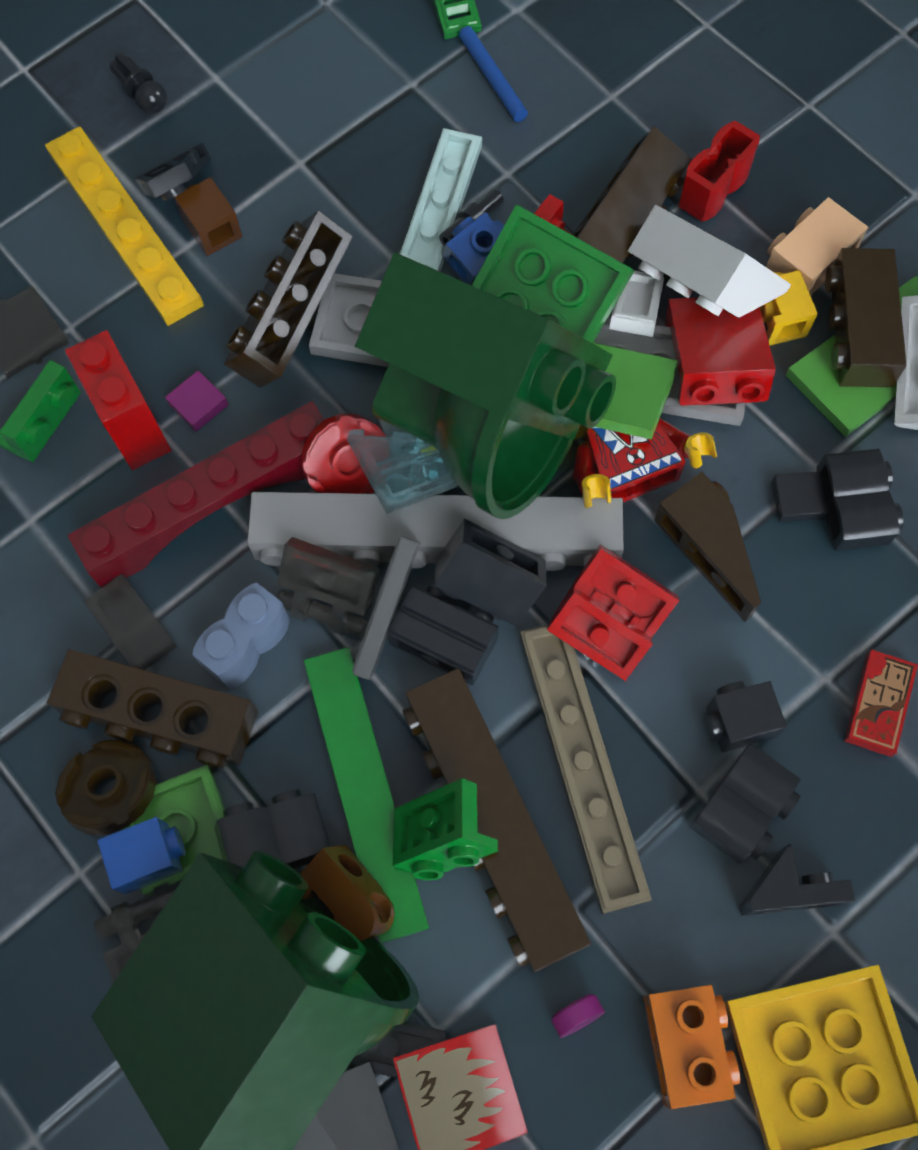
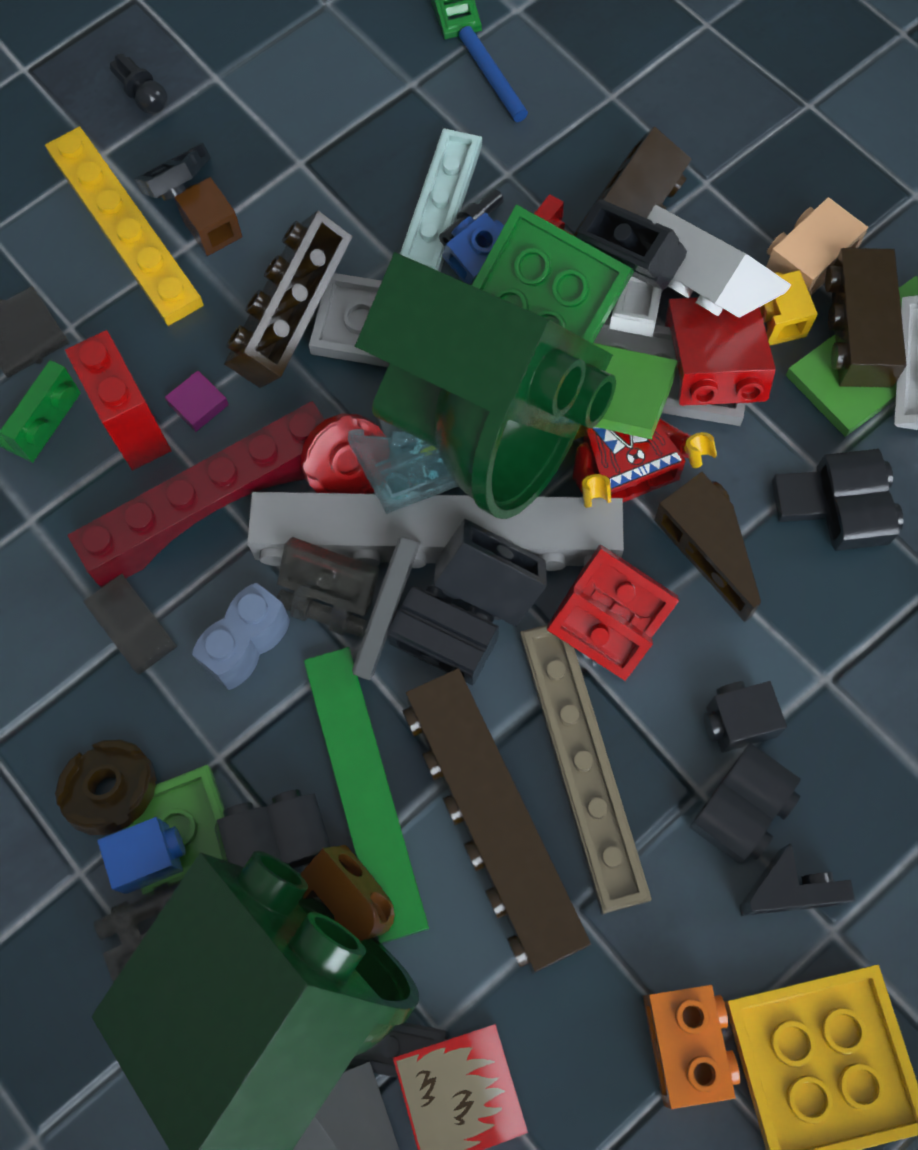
dark brown brick [47,649,258,769] -> none
green bracket [393,778,498,881] -> none
magenta tile [551,994,605,1038] -> none
red brick [679,120,760,222] -> none
tile [844,649,918,757] -> none
none -> black brick [576,199,687,290]

